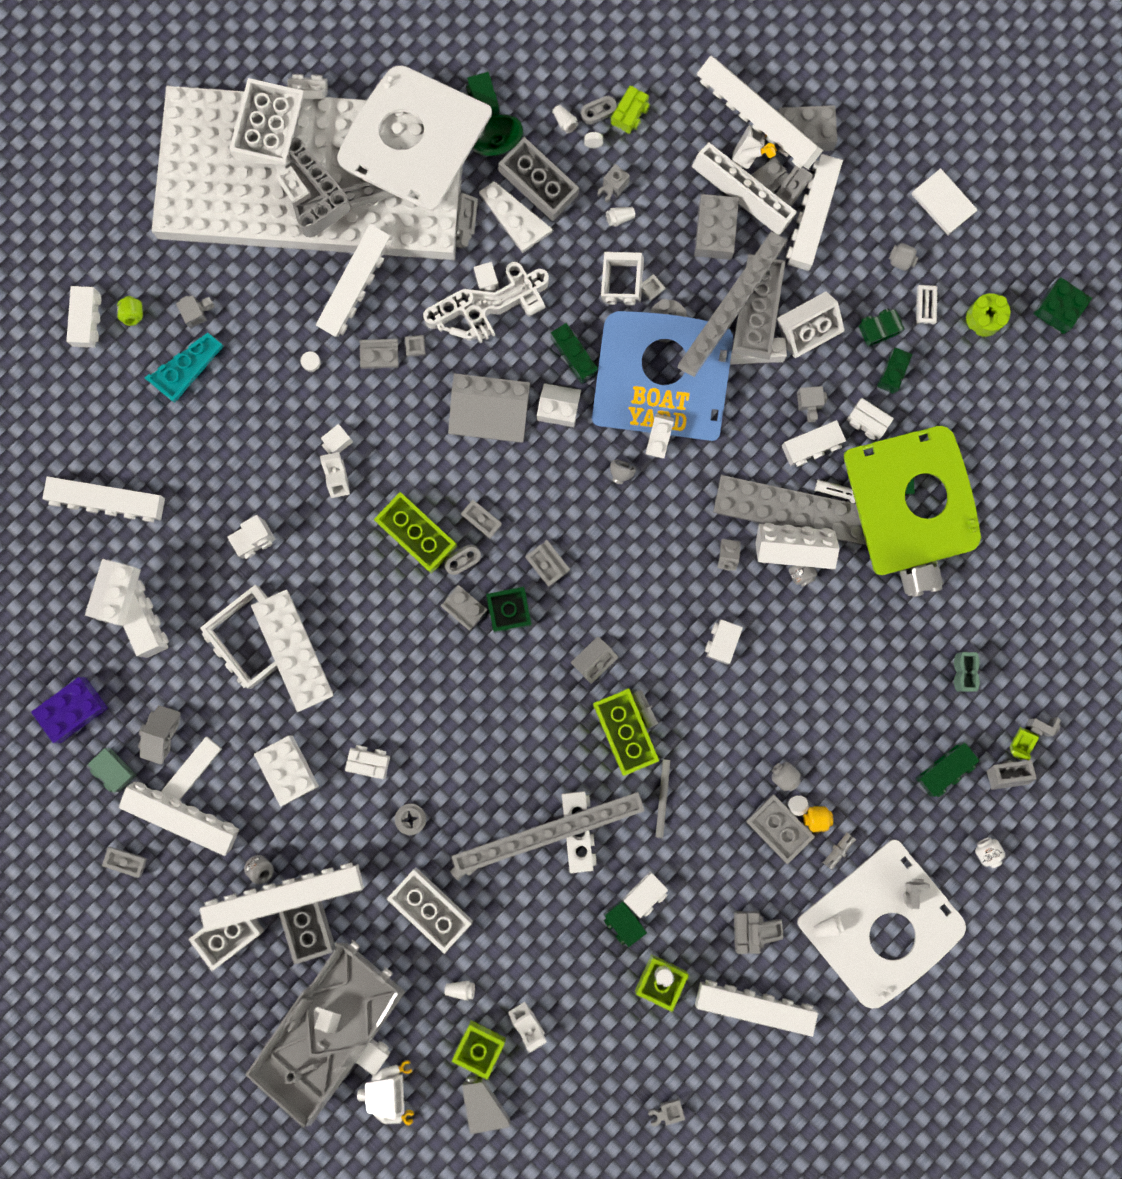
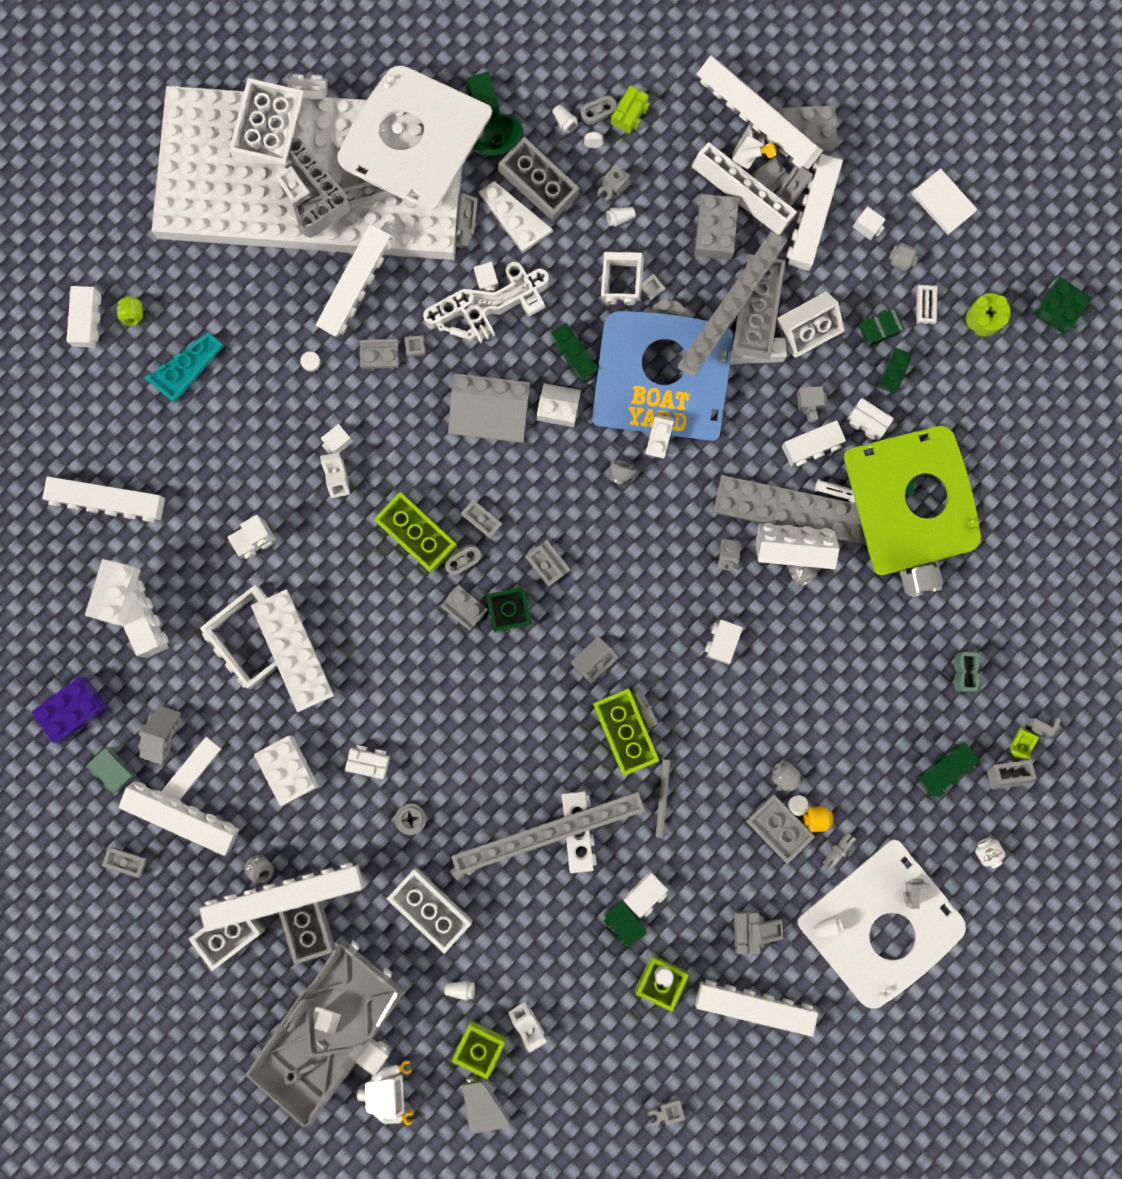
light grey brick [176,295,215,329] -> none
none -> white brick [853,206,886,240]

